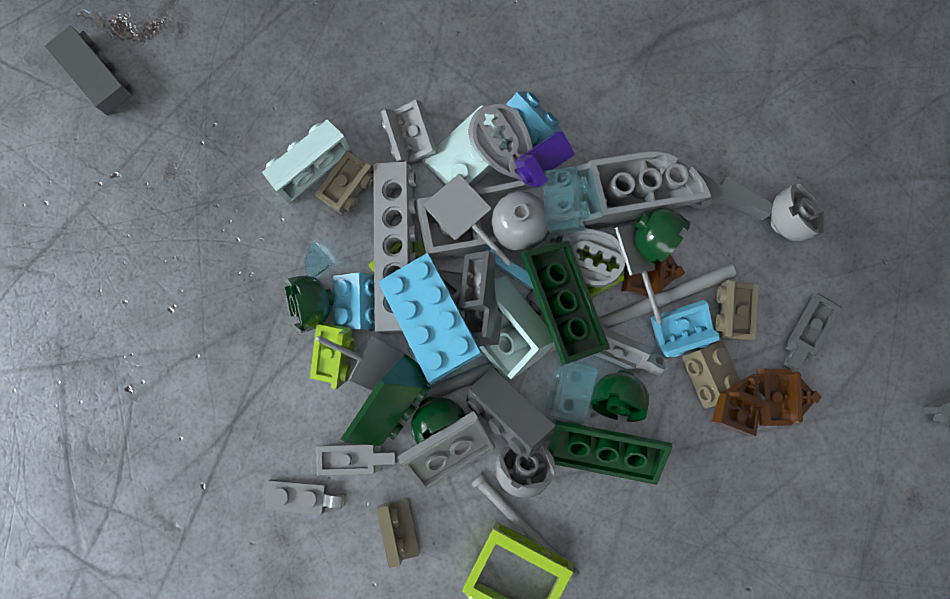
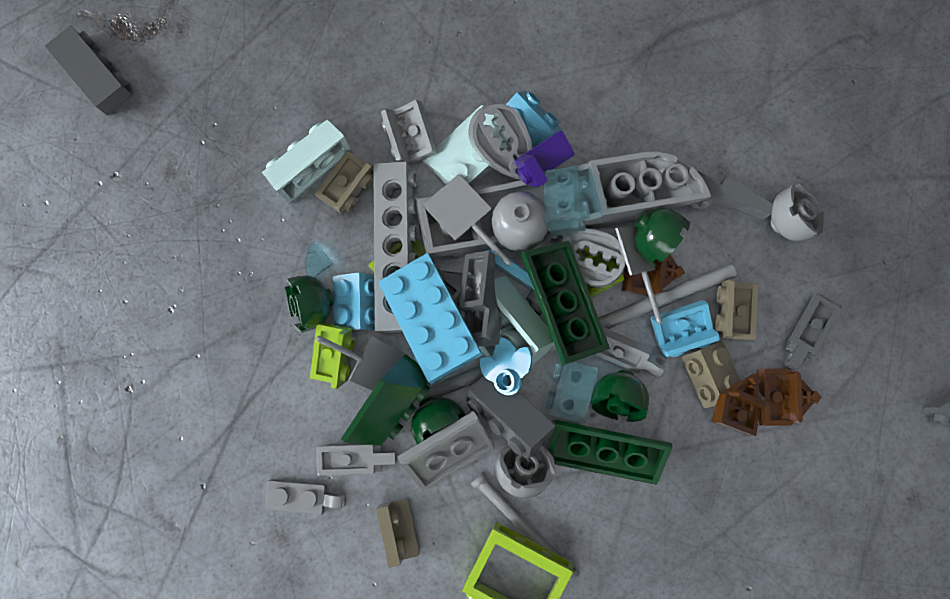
none -> medium azure plate [480,337,532,395]

